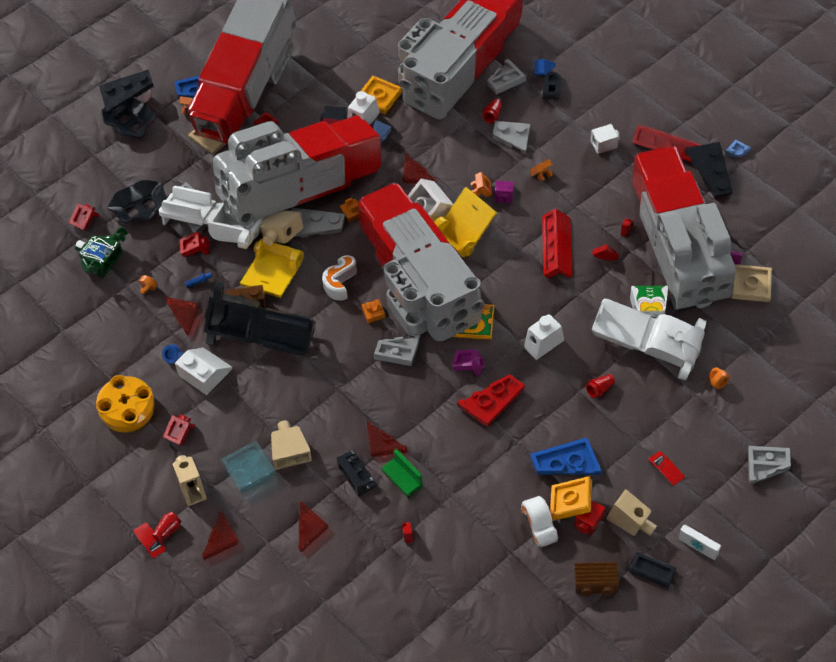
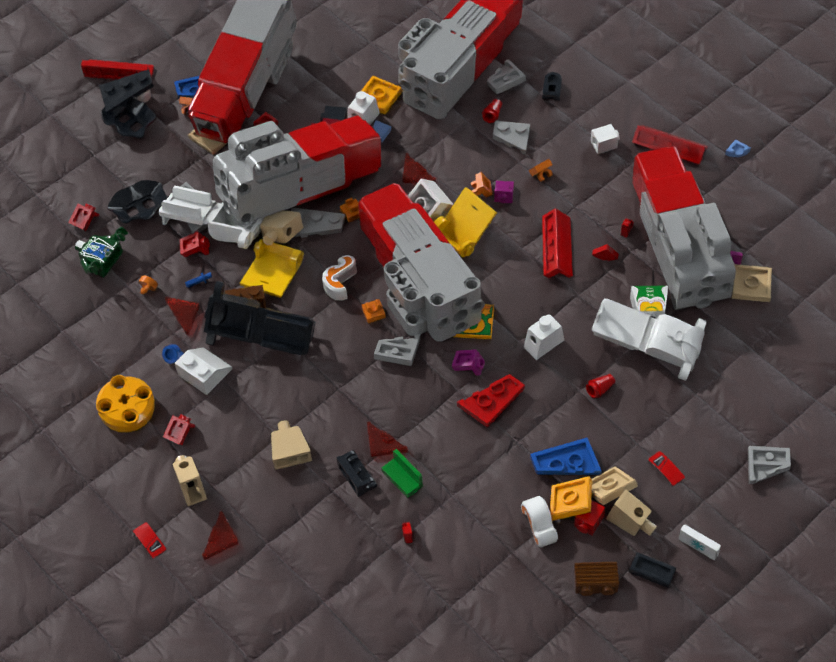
red cone [152,512,182,543] -> none
clear light blue plate [221,441,276,493] -> none
clear red tile [298,502,329,552] -> none
blue slope [534,59,556,76] -> none
black wing [684,142,733,198] -> none
orange tile [709,367,730,390] -> none
none -> red panel [81,60,154,80]
none -> tan tile [592,467,638,505]

